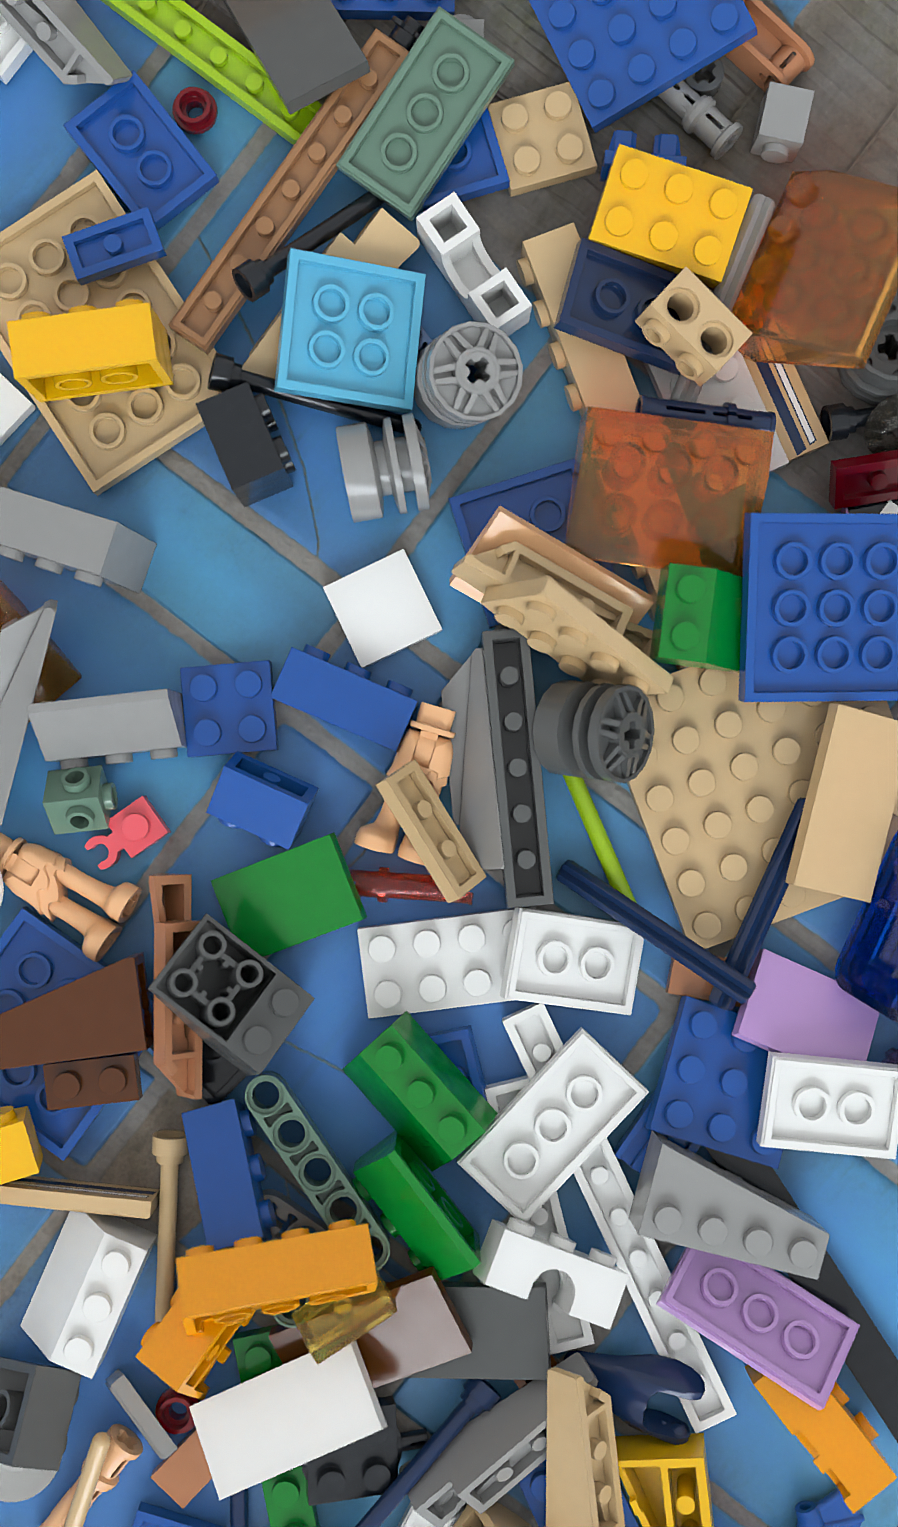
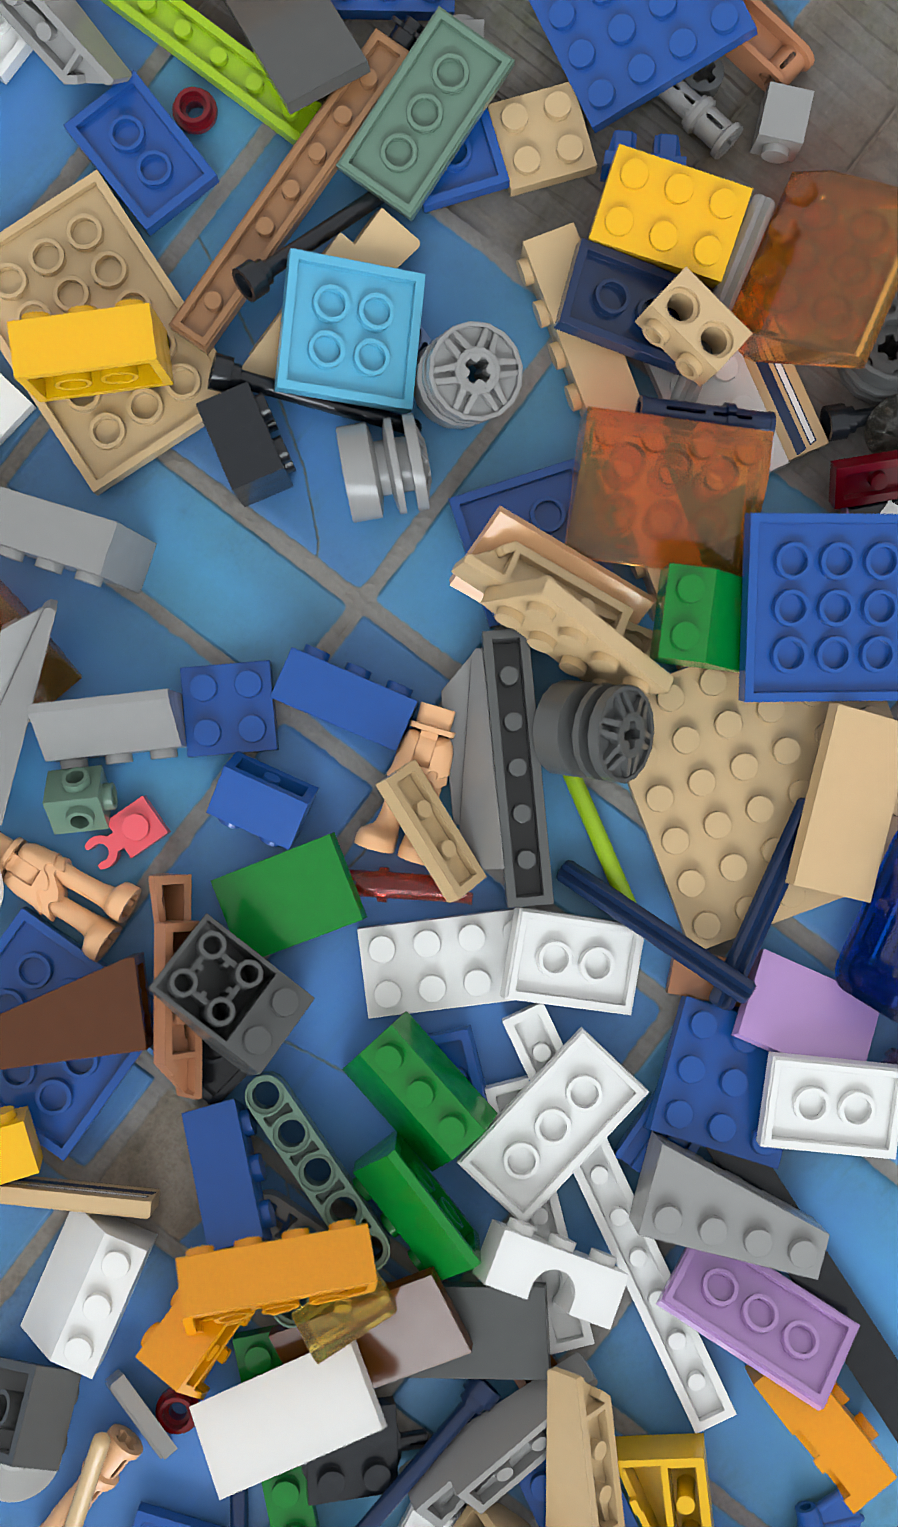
reddish brown plate [43,1051,143,1111] -> none
blue plate [62,206,167,286] -> none
nougat tile [150,1427,212,1509] -> none
tan piece [152,1130,189,1323] -> none
white tile [323,549,442,668] -> none
white arch [416,192,532,336] -> none
dark blue animal [564,1350,705,1445] -> none

